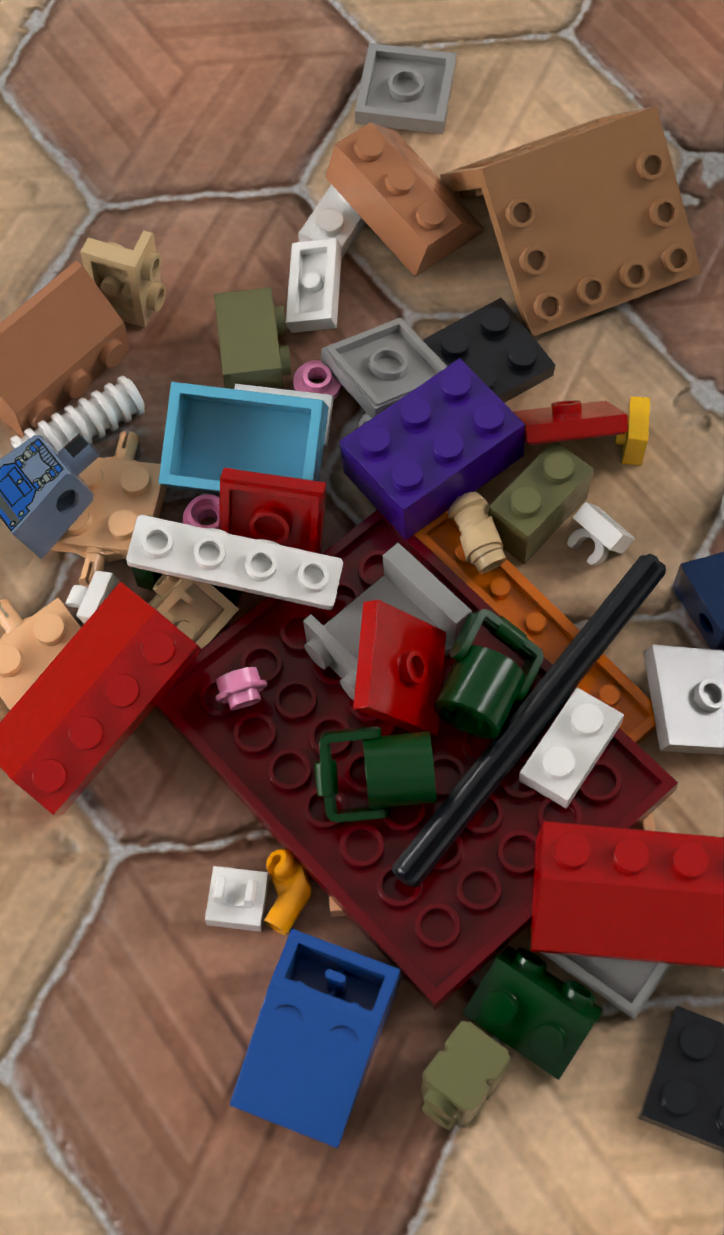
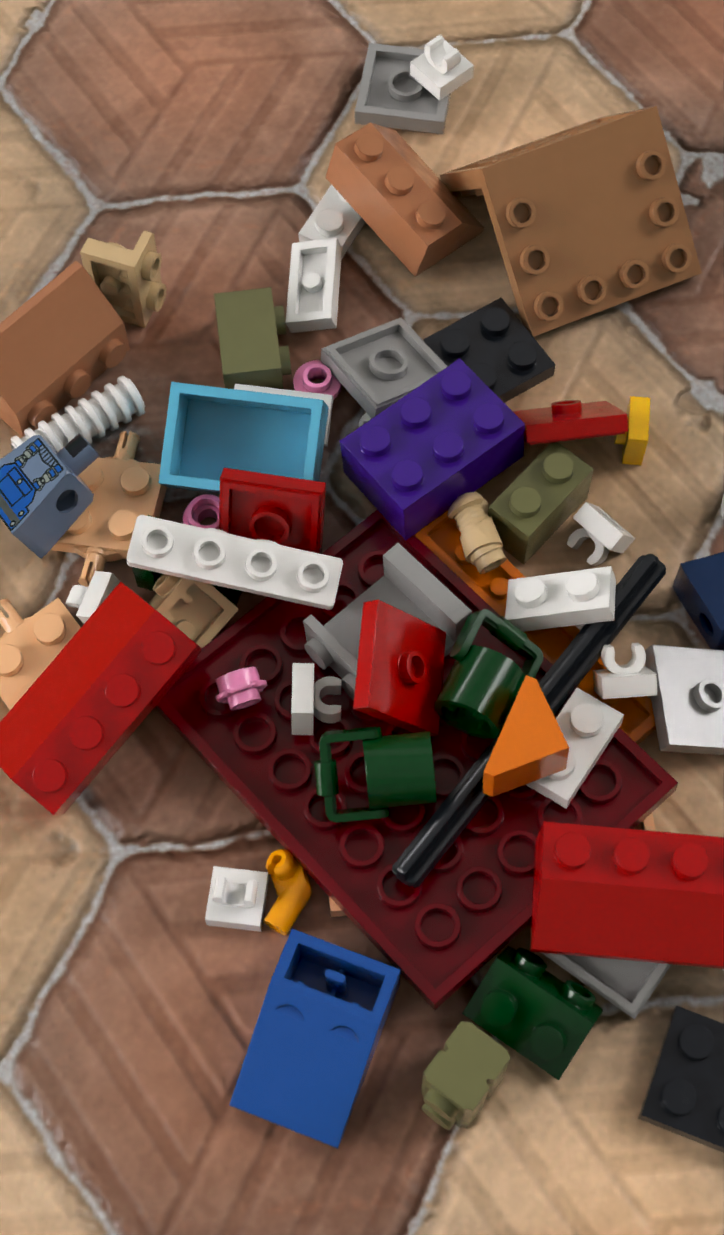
none -> white tile [291,663,341,735]
none -> white tile [410,35,474,101]
none -> orange slope [482,675,569,797]
none -> white plate [505,566,616,632]
none -> white tile [593,643,657,699]

